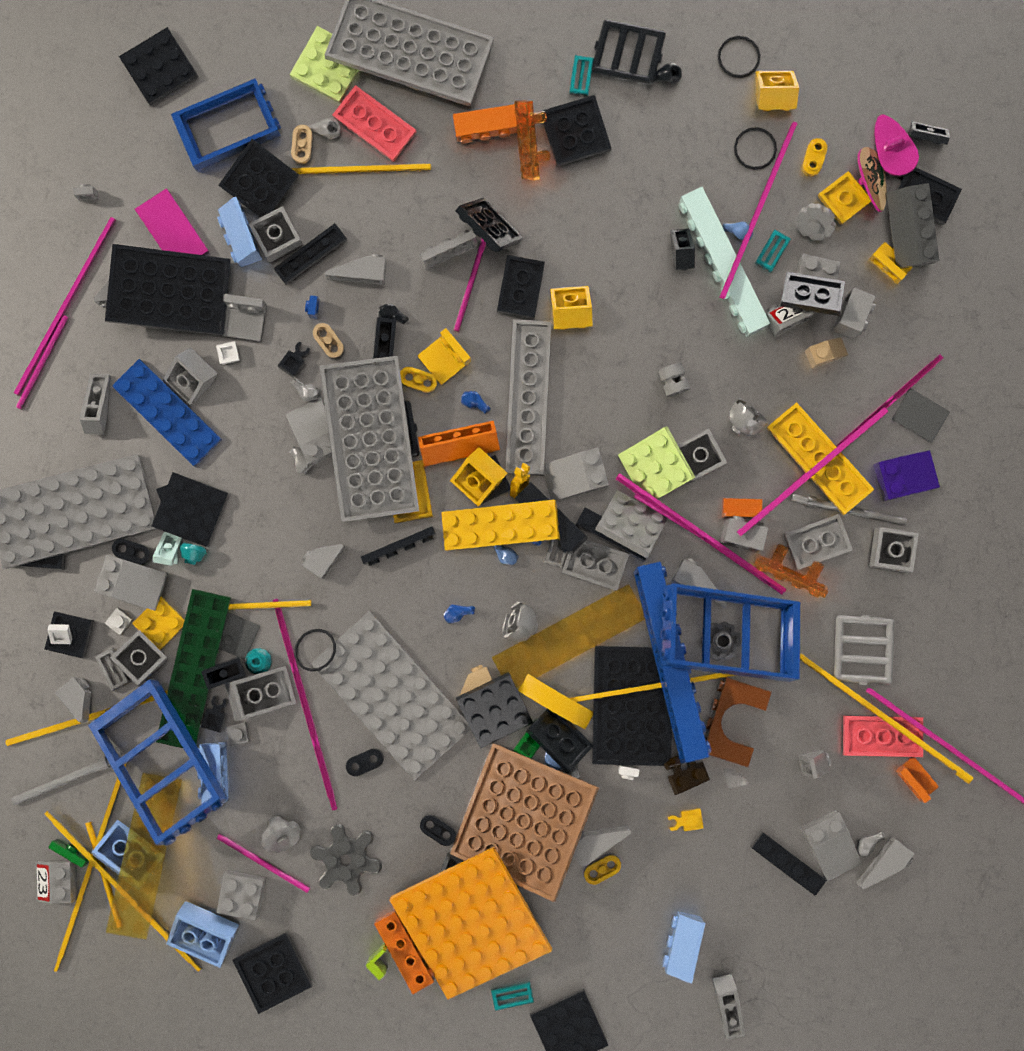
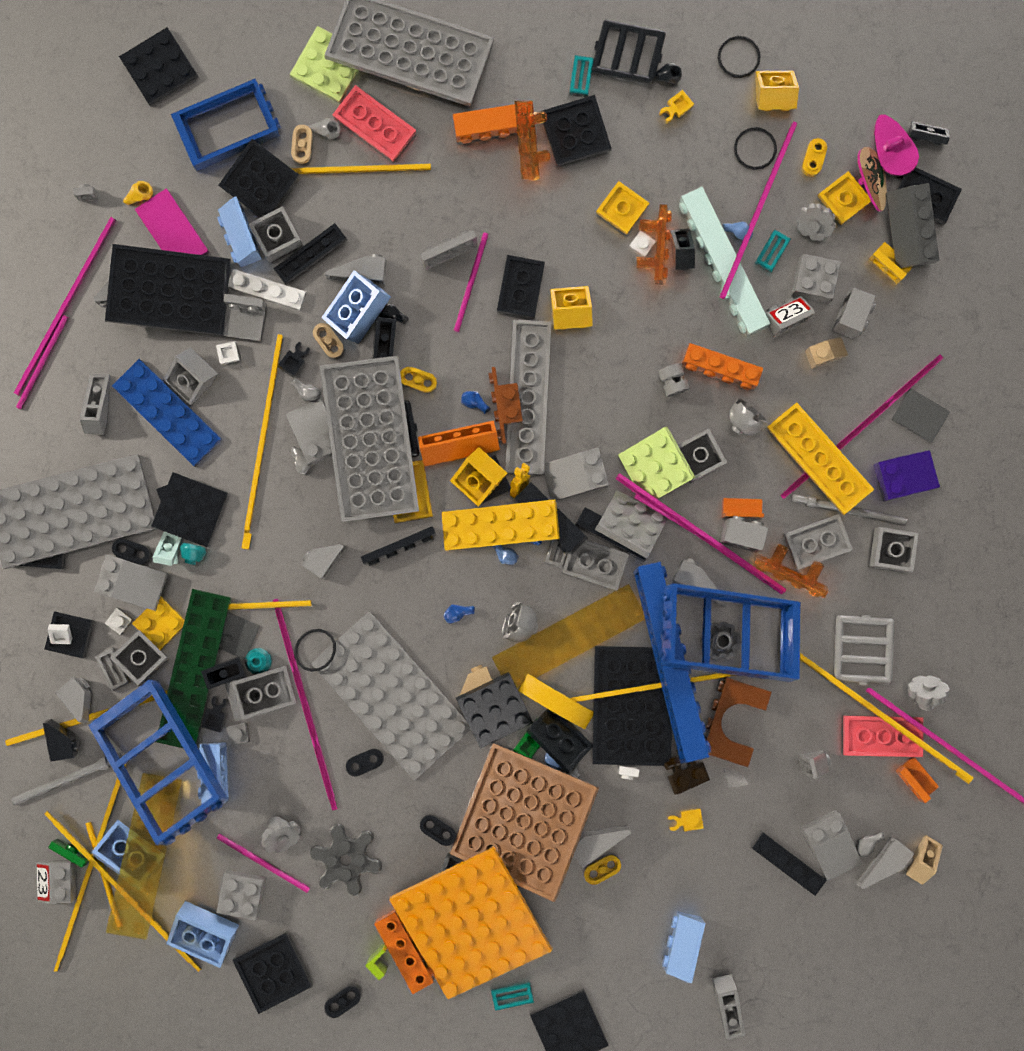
blue plate [305,295,320,319] -> none
yellow bracket [418,328,471,385] -> none
black plate [455,197,523,252] -> none
dark pink piece [736,408,888,537] -> none
plate [780,272,845,316] -> none
none -> black slope [43,719,80,762]
none -> yellow animal [123,181,153,205]
none -> white plate [228,269,307,311]
none -> yellow piece [242,334,283,549]
none -> light blue slope [322,270,391,344]
none -> black plate [324,985,361,1018]
none -> dark orange bracket [488,367,523,445]
none -> yellow plate [596,181,650,235]
none -> white plate [629,230,656,258]
none -> clear orange plate [637,204,672,285]
none -> yellow plate [659,90,694,124]
none -> orange brick [682,343,763,390]
none -> tan slope [906,835,943,885]
none -> light grey plant [908,675,950,711]

